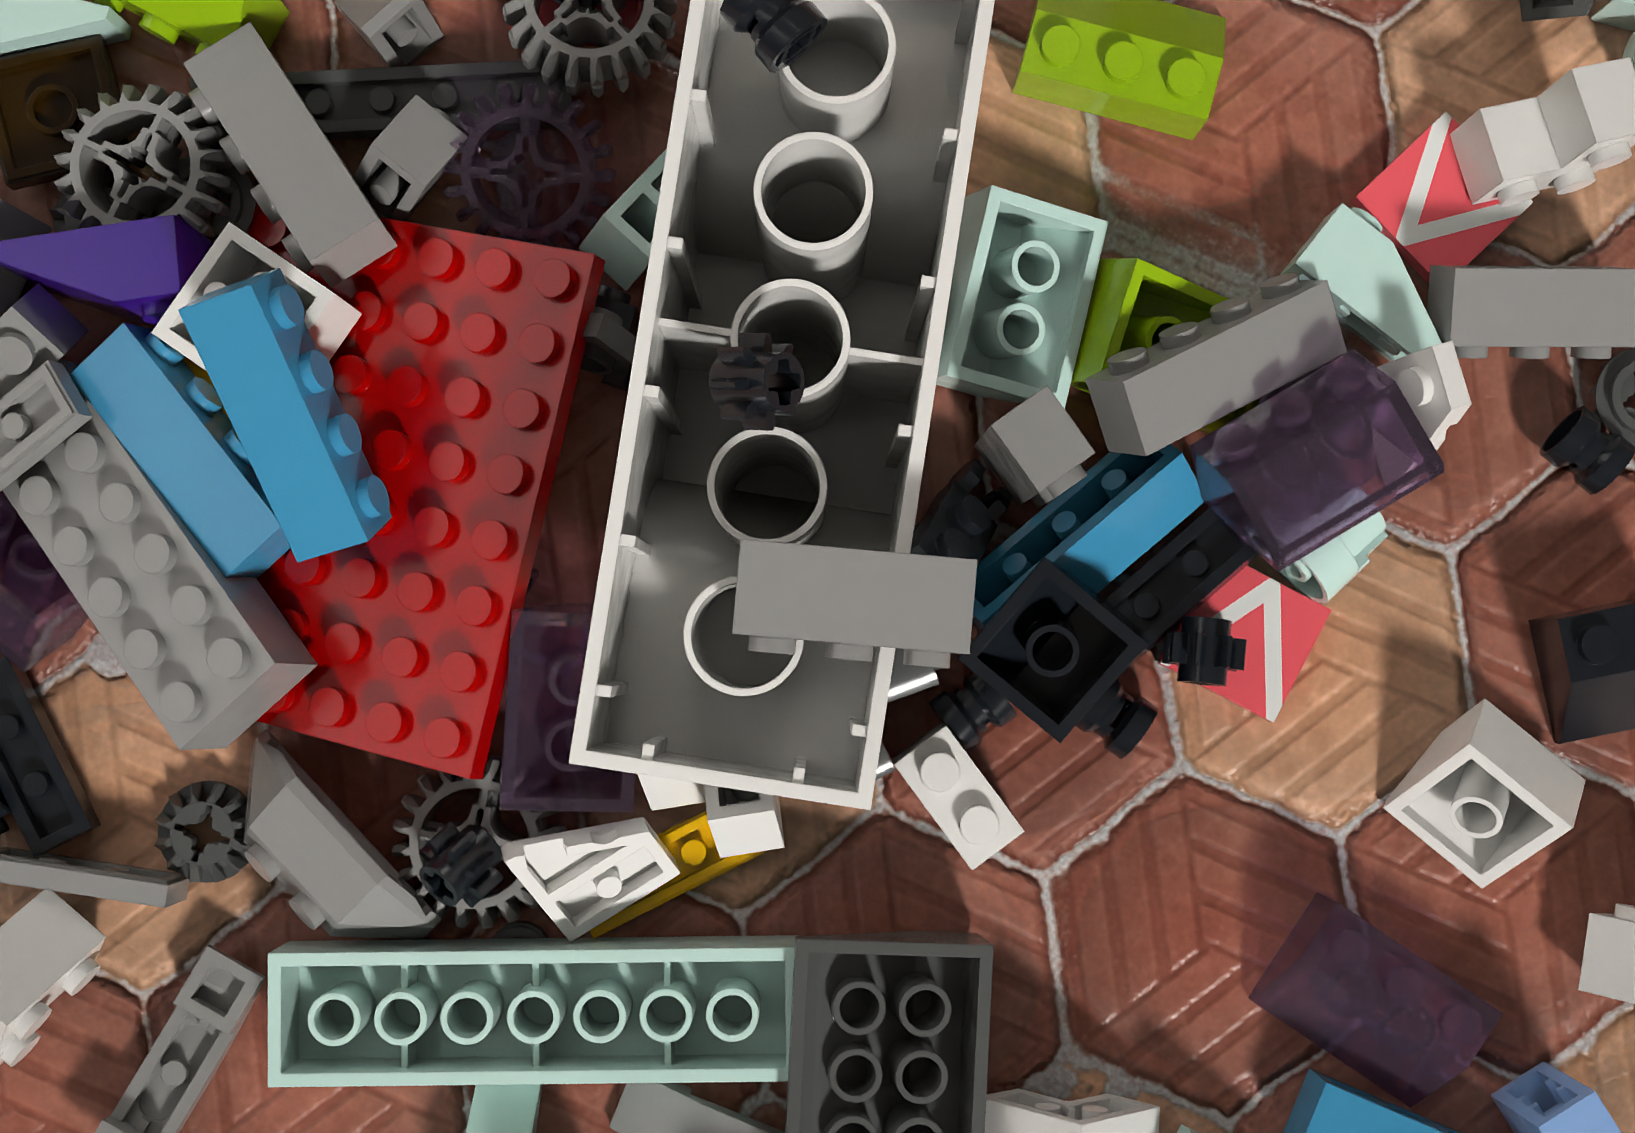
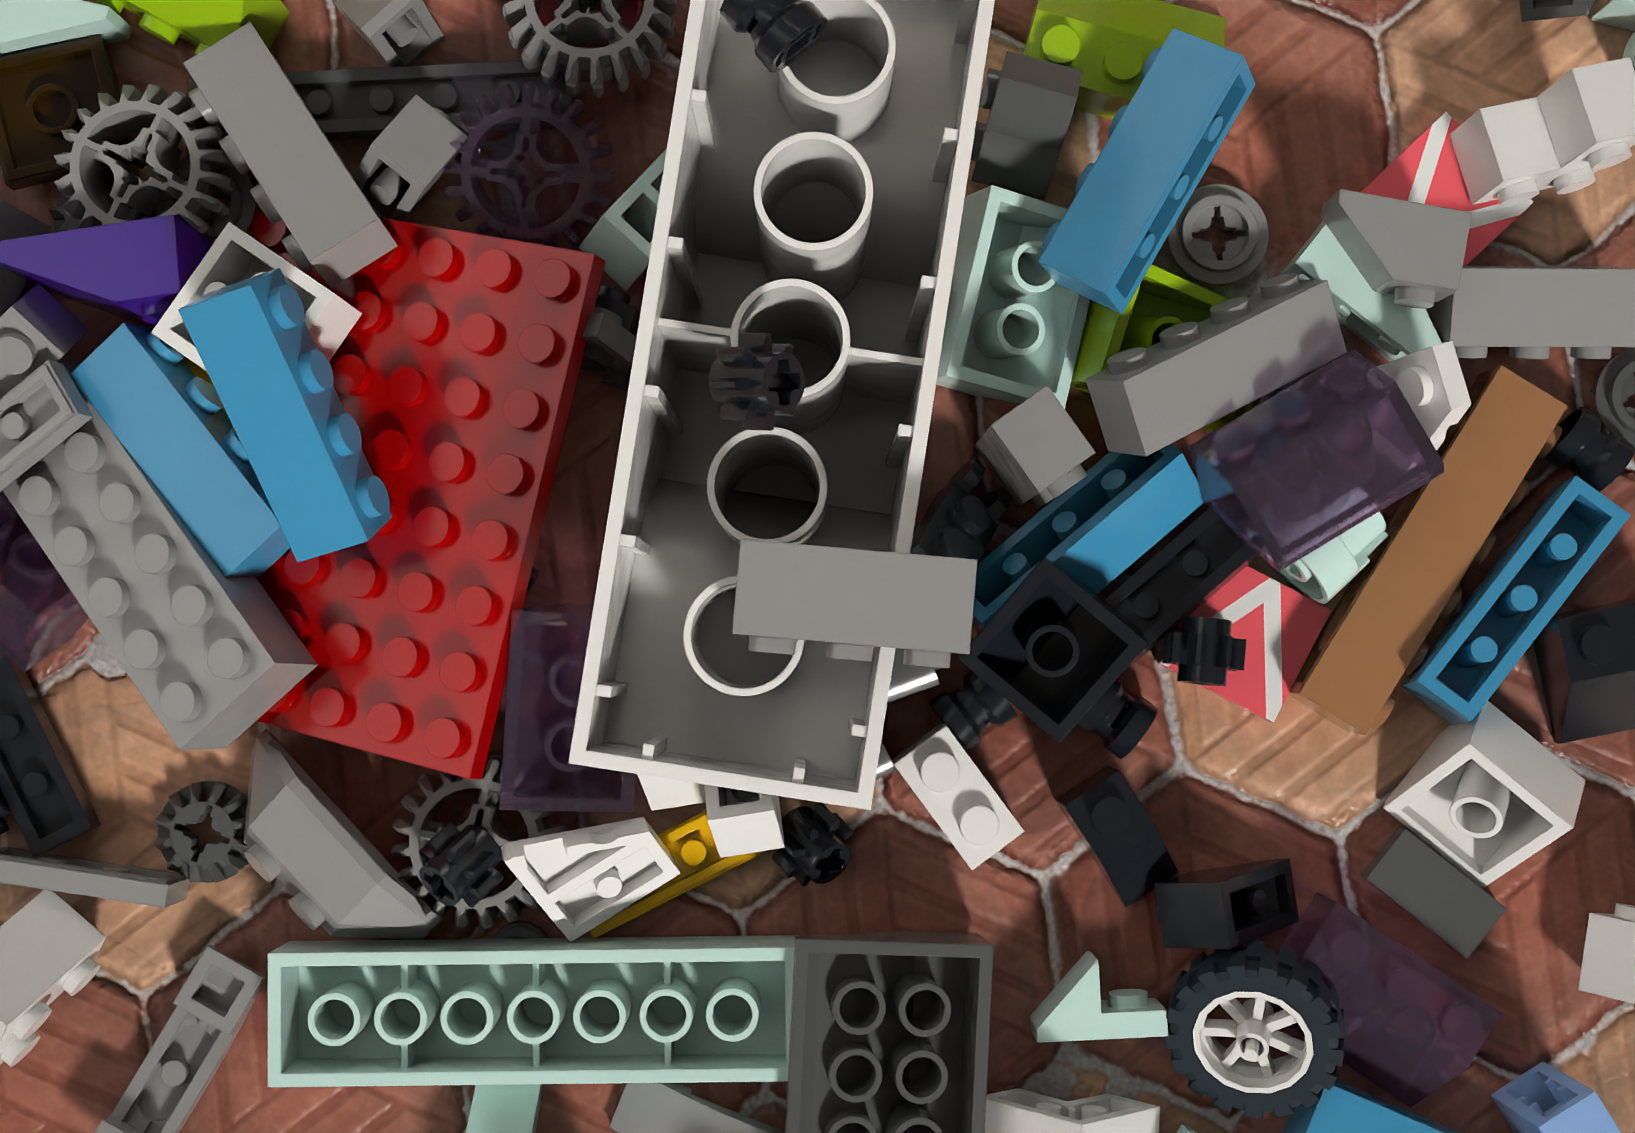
none -> black gear [772,803,854,886]
none -> dark grey brick [971,51,1083,200]
none -> light aqua slope [1030,951,1168,1043]
none -> dark azure brick [1038,27,1256,314]
none -> black slope [1054,765,1179,907]
none -> black slope [1154,858,1299,949]
none -> black wheel [1164,940,1346,1118]
none -> light grey gear [1166,184,1269,287]
none -> medium nougat brick [1288,365,1568,735]
none -> light grey slope [1321,189,1472,309]
none -> dark grey tile [1360,826,1507,959]
none -> dark azure brick [1401,476,1631,725]

